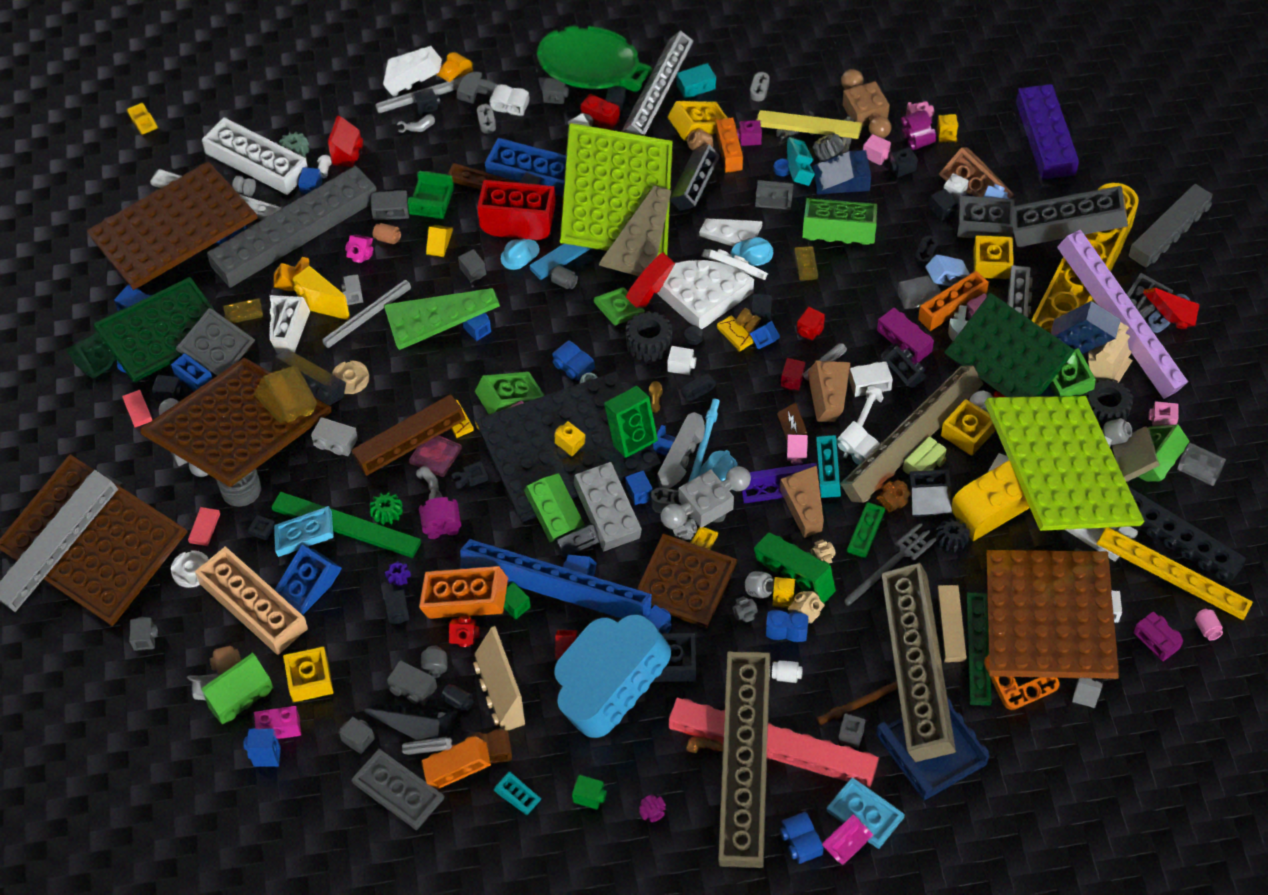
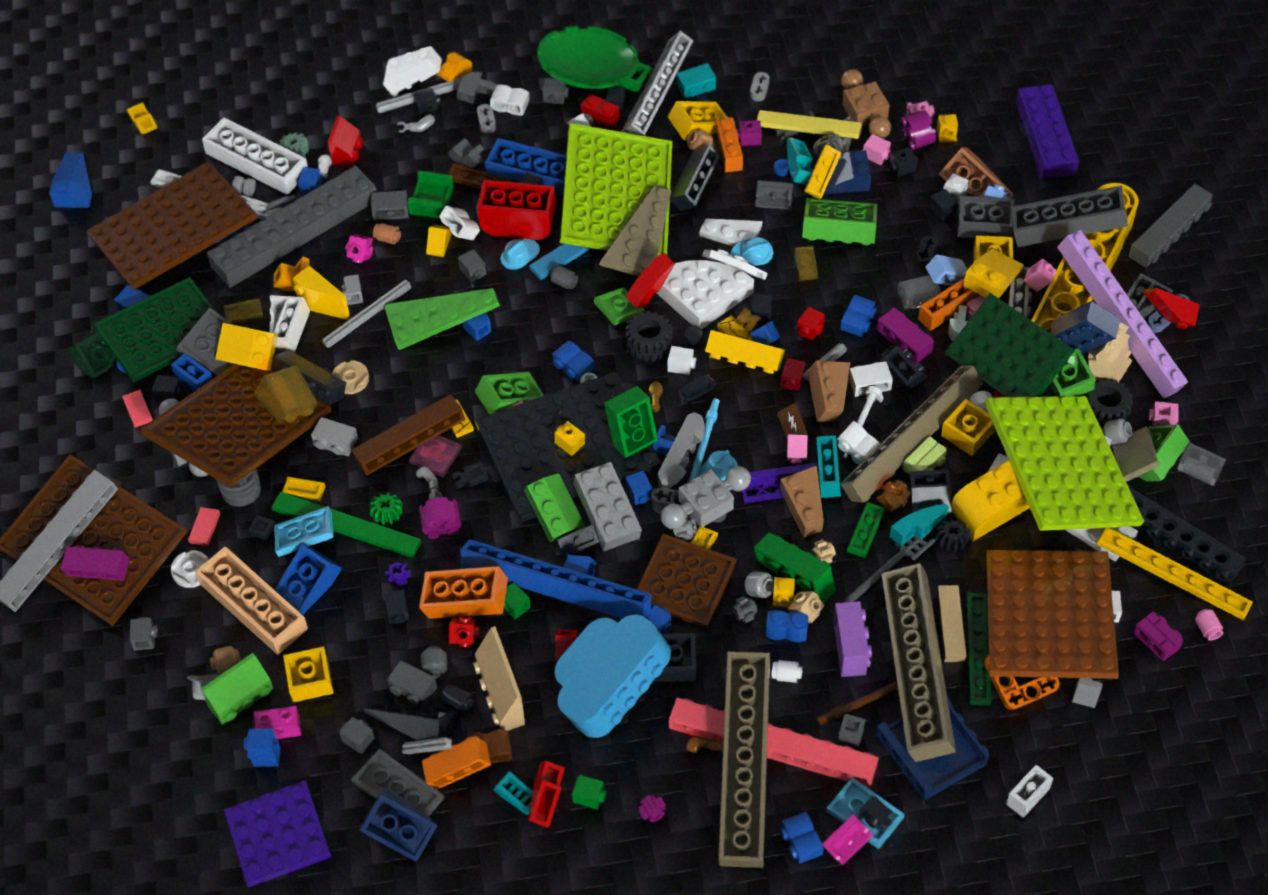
none -> blue wedge [49,152,92,207]
none -> magenta brick [61,545,130,581]
none -> yellow slope [215,323,278,371]
none -> dark purple plate [224,780,331,887]
none -> dark grey piece [267,195,295,210]
none -> yellow tile [282,477,325,502]
none -> dark blue slope [360,787,438,861]
none -> white brick [440,206,480,240]
none -> dark grey brick [448,138,484,168]
none -> red slope [528,761,565,828]
none -> yellow brick [705,330,785,374]
none -> yellow tile [805,144,841,199]
none -> medium lavender brick [833,601,872,677]
none -> blue brick [840,295,877,337]
none -> black brick [858,795,893,832]
none -> teal slope [890,504,949,546]
none -> yellow slope [963,249,1024,298]
none -> white brick [1006,765,1053,818]
none -> bright pink brick [1024,259,1056,292]

